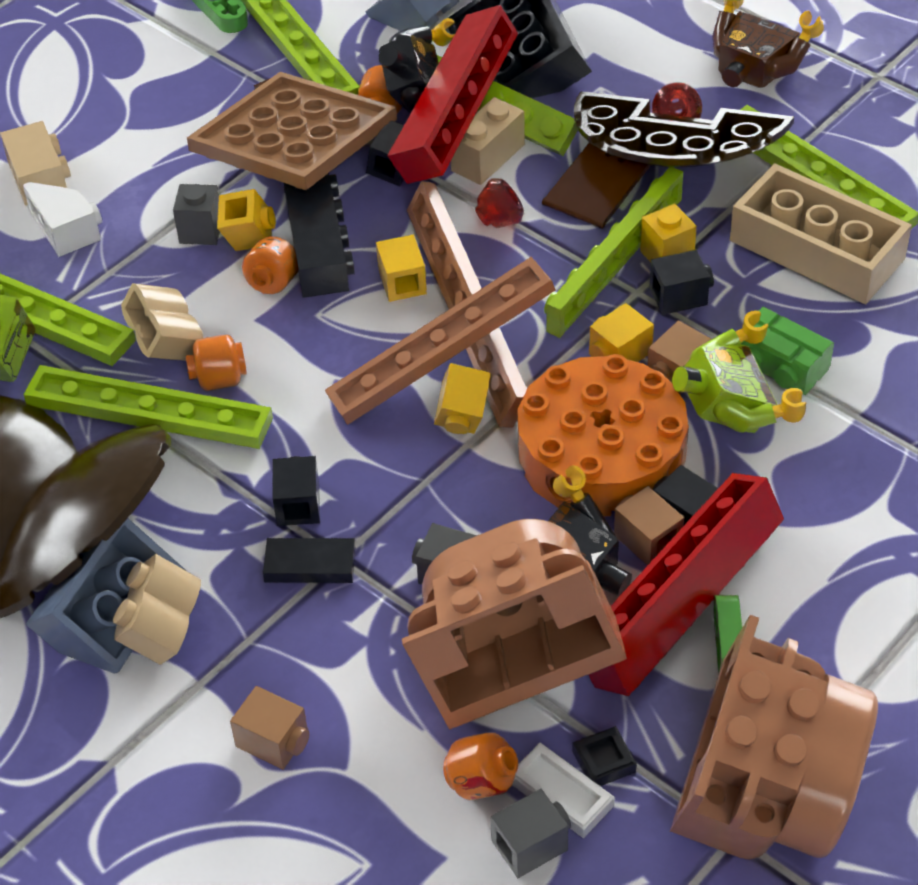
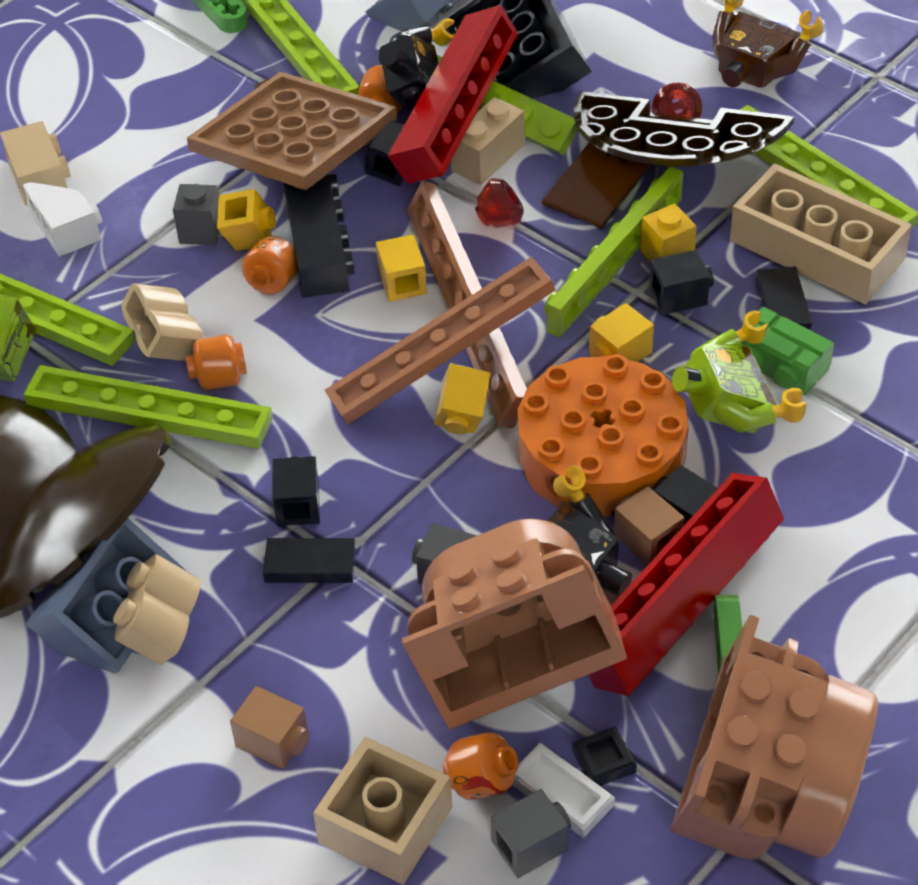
medium nougat brick [648,320,711,395] -> none
none -> tan brick [313,737,453,885]
none -> black tile [756,266,812,330]

